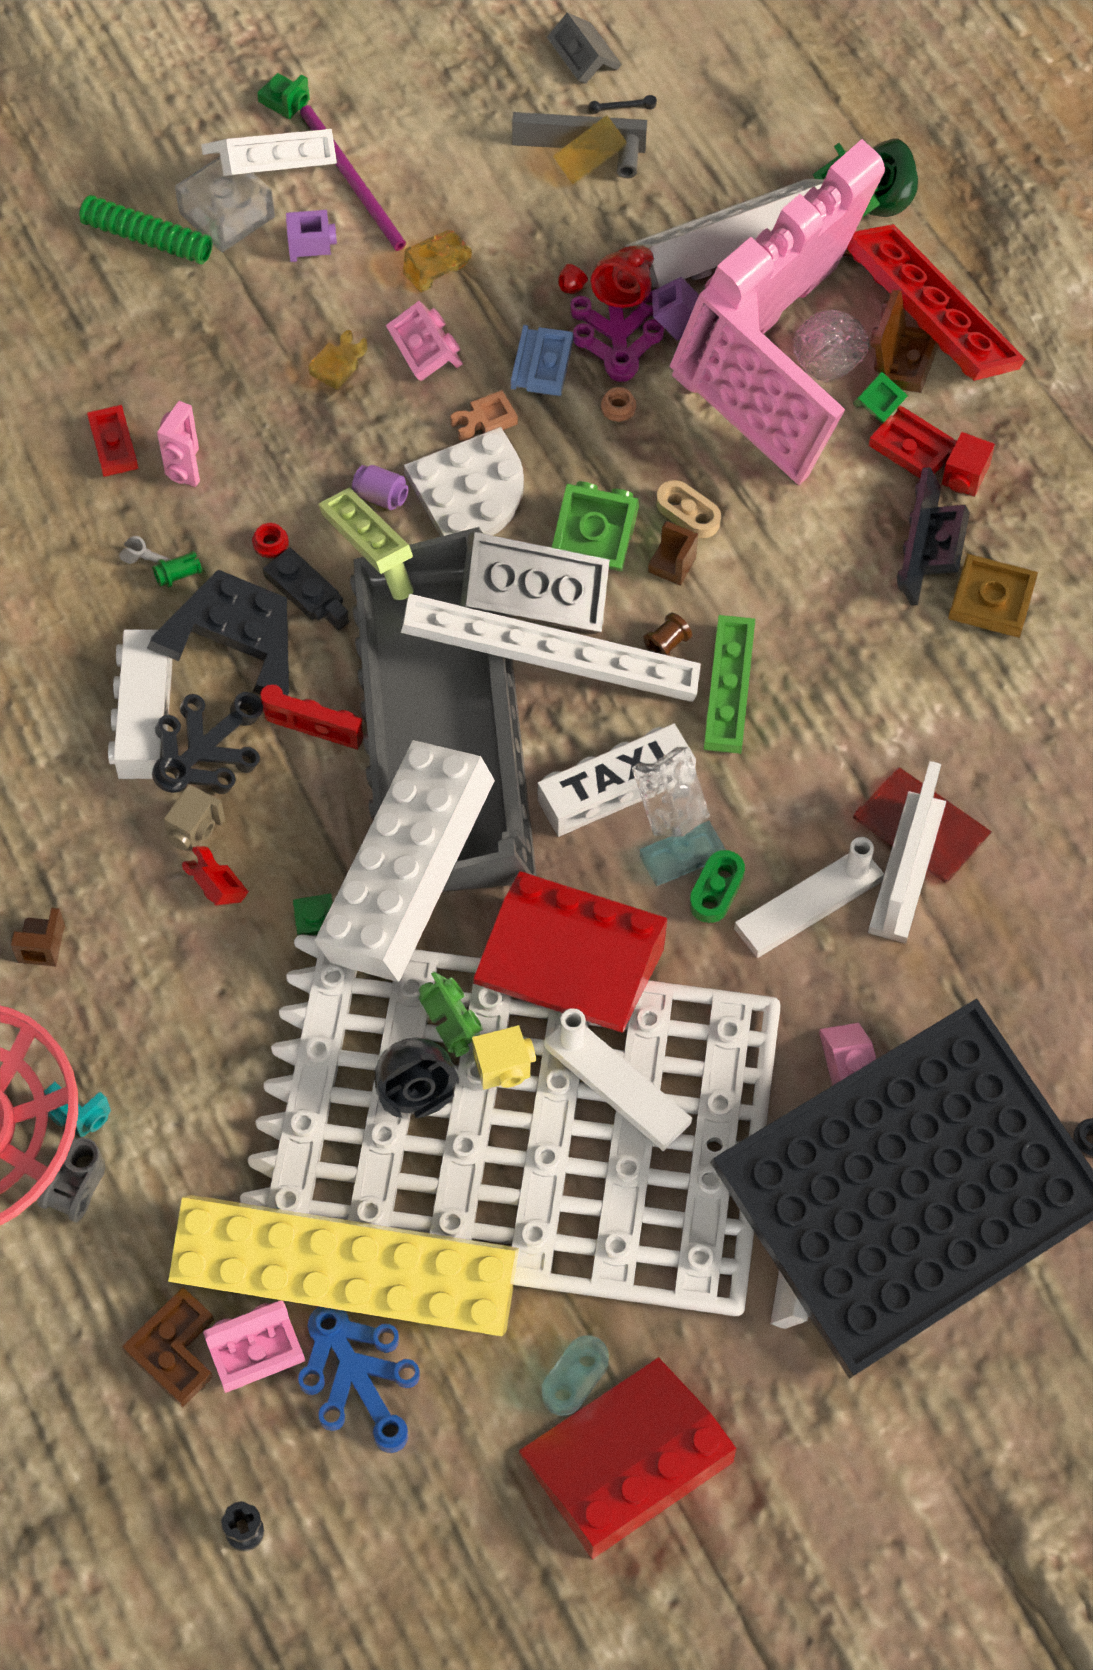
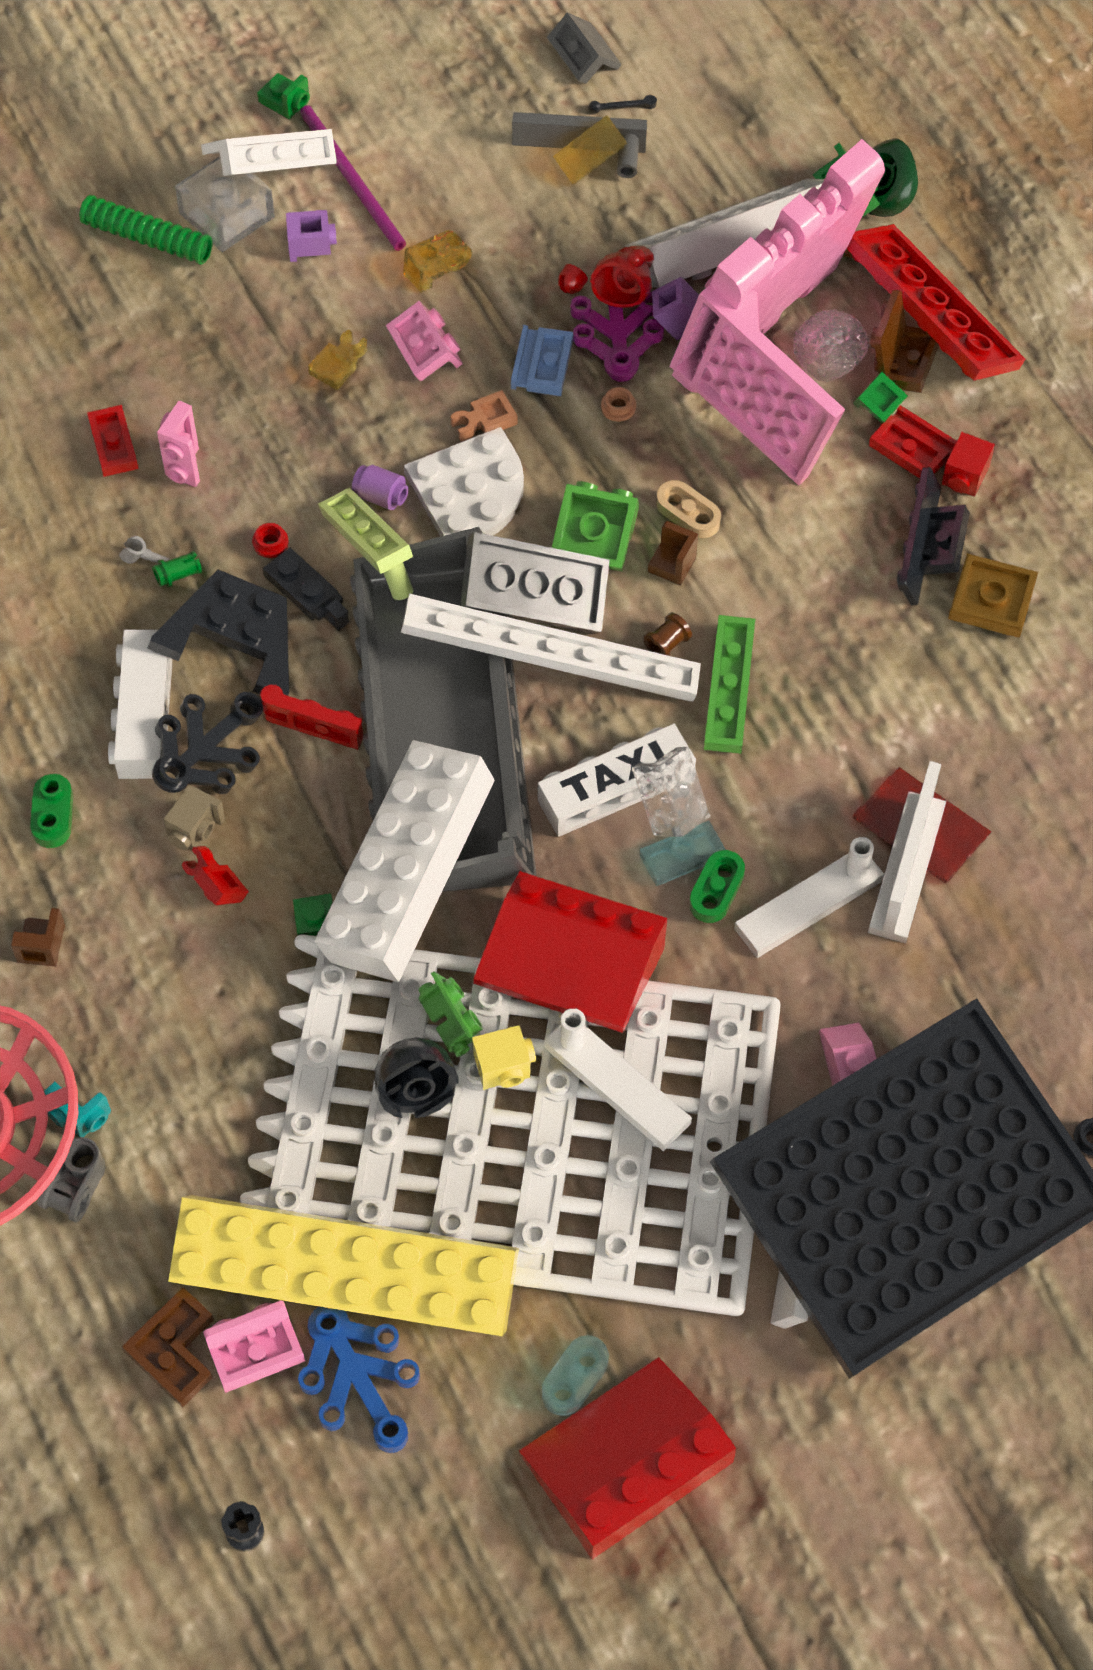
none -> green plate [30,774,73,848]

